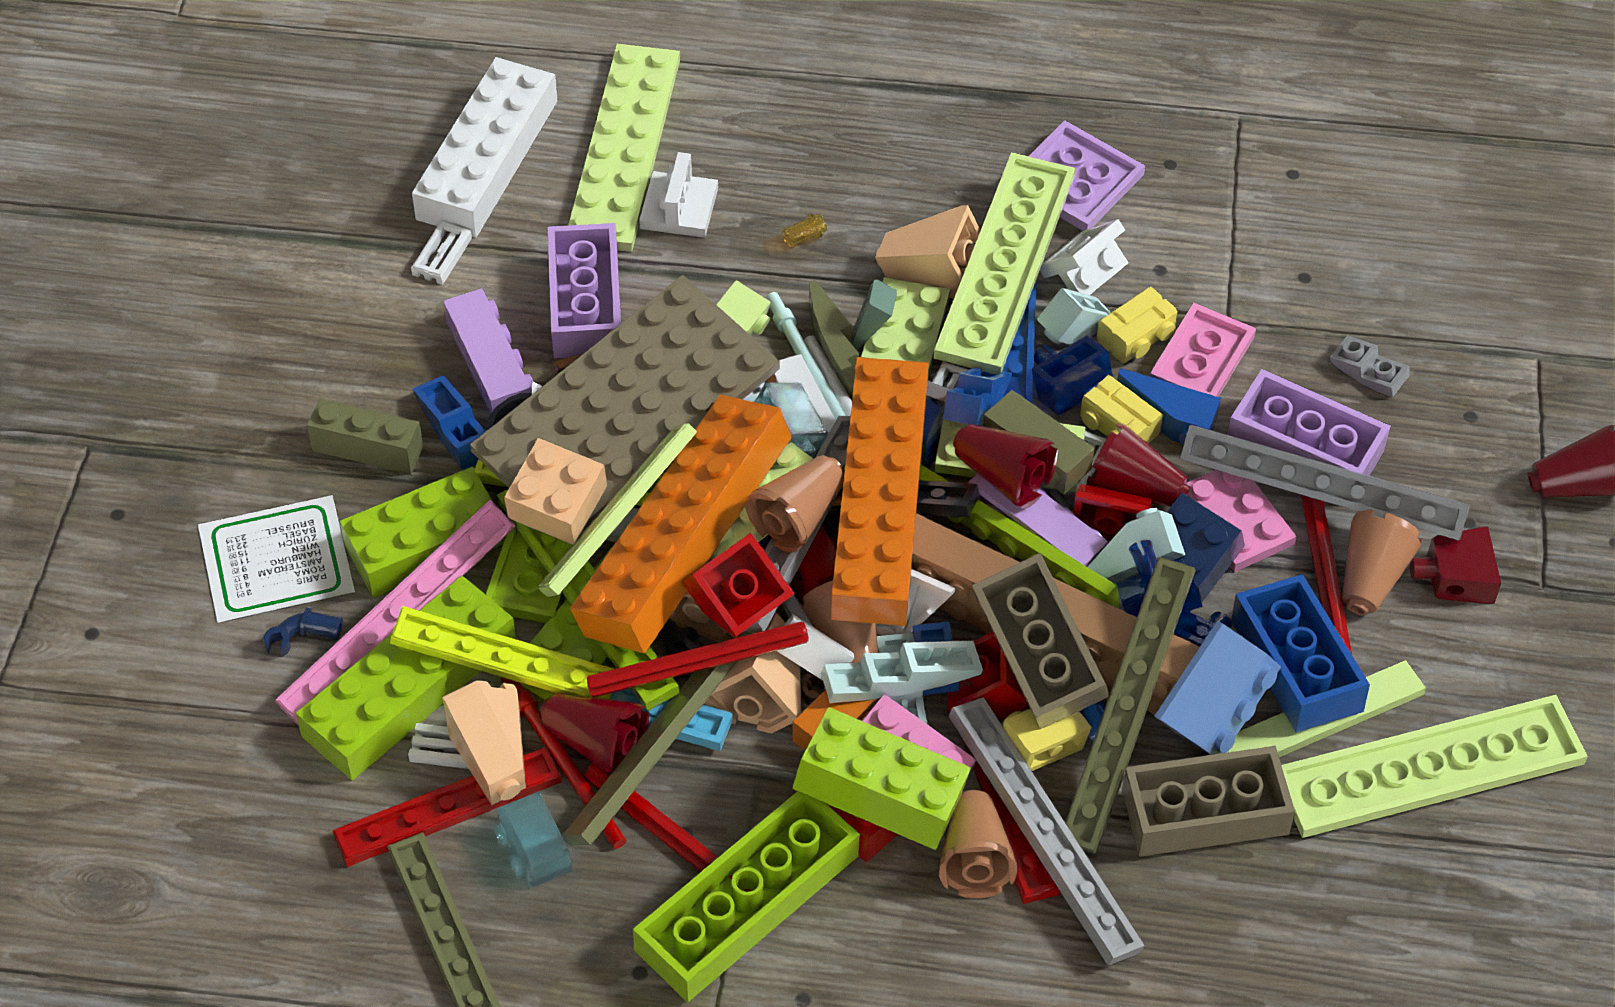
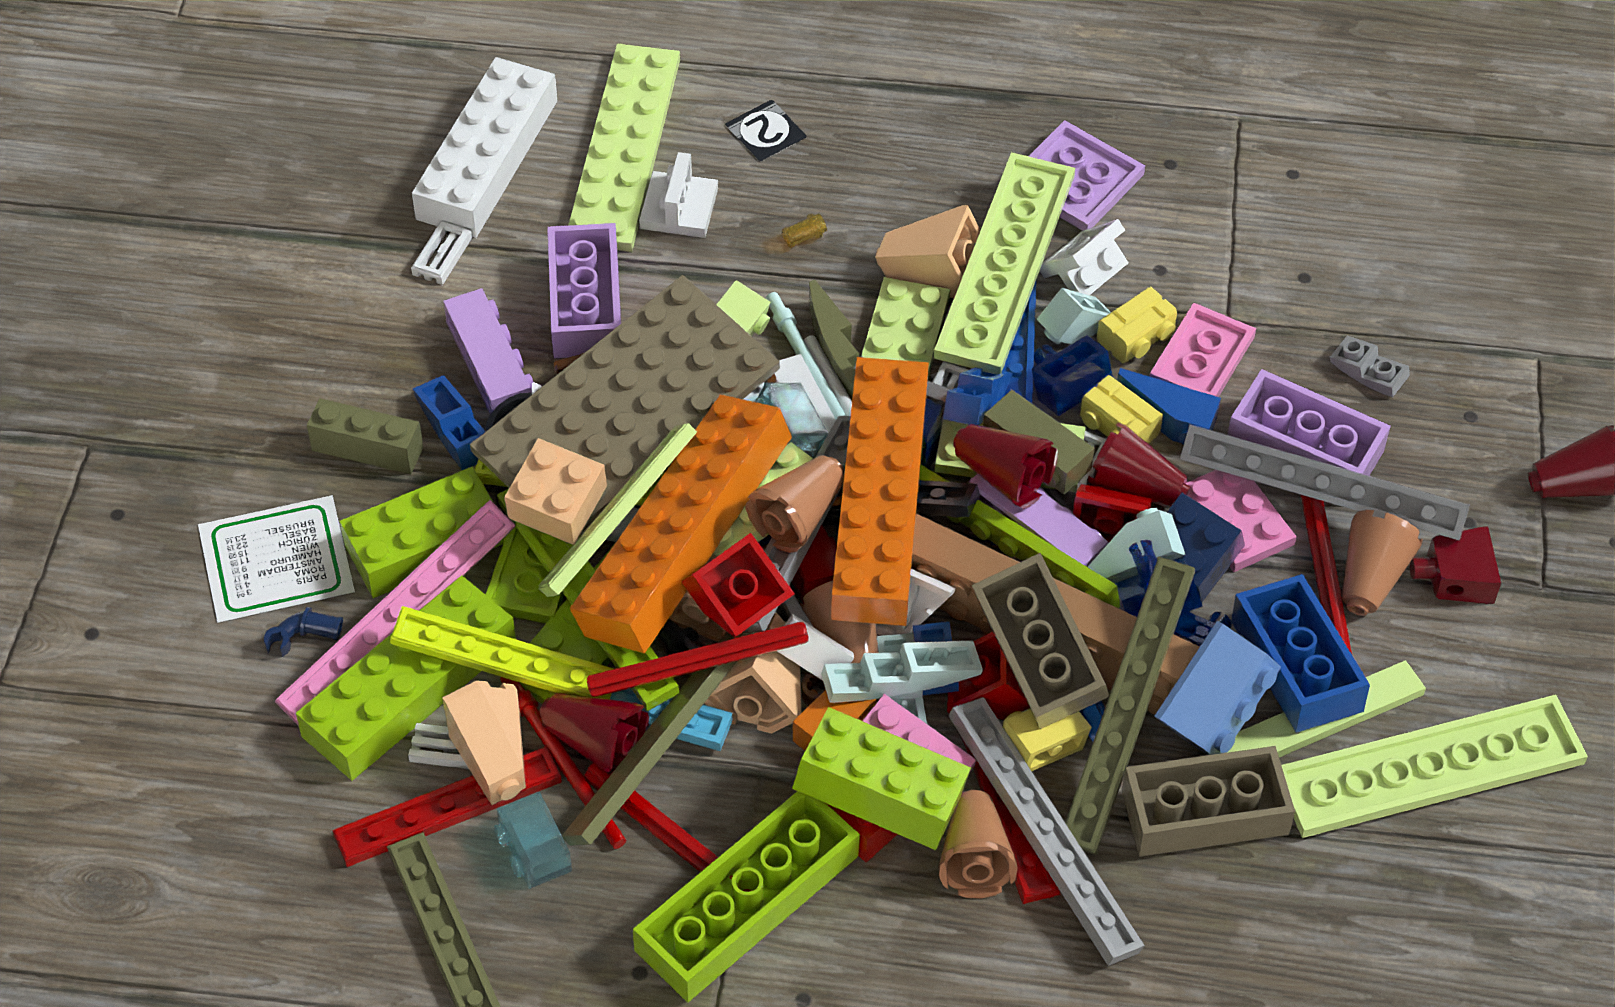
sand green slope [851,280,897,350] -> none
none -> sticker [725,100,807,161]

